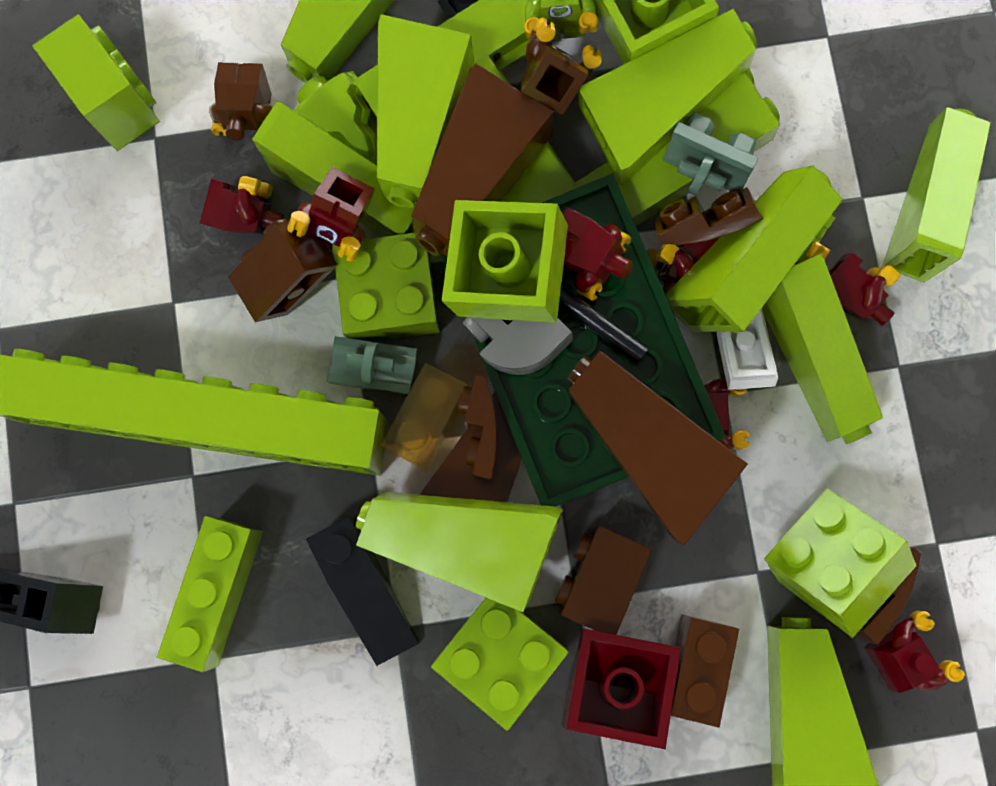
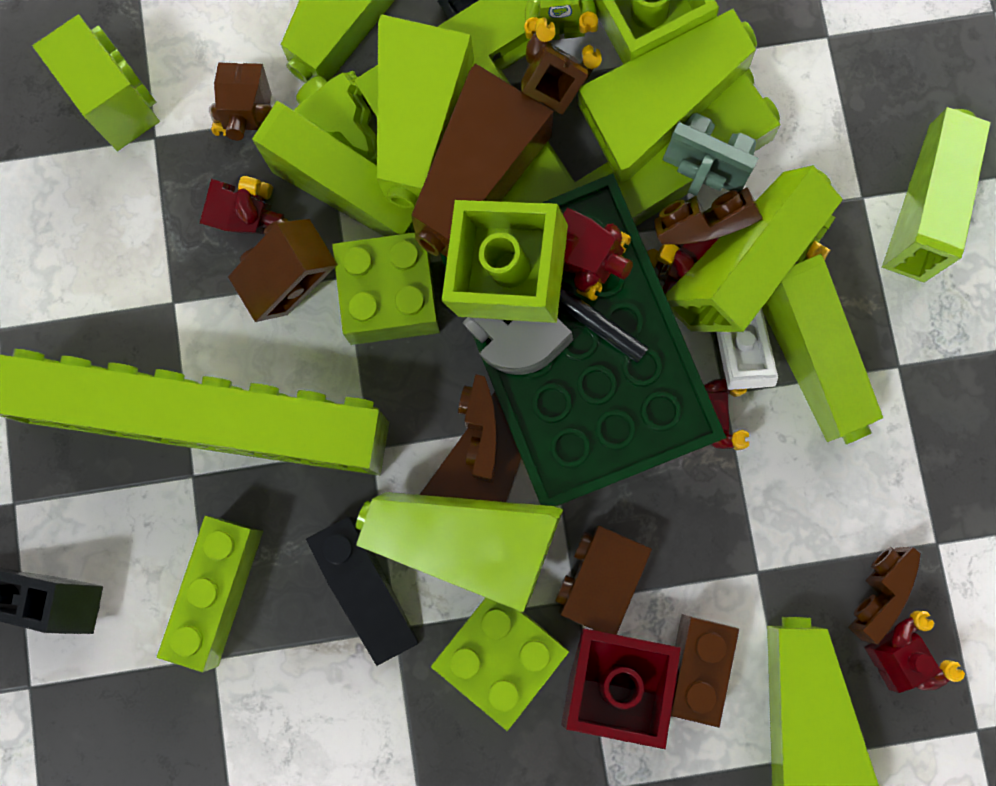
dark red piece [287,167,375,262] -> none
sand green hips [327,336,418,396] -> none
clear yellow brick [380,363,467,473] -> none
reddish brown slope [567,351,748,546] -> none
lime brick [764,488,917,638] -> none
dark red piece [829,252,901,326] -> none

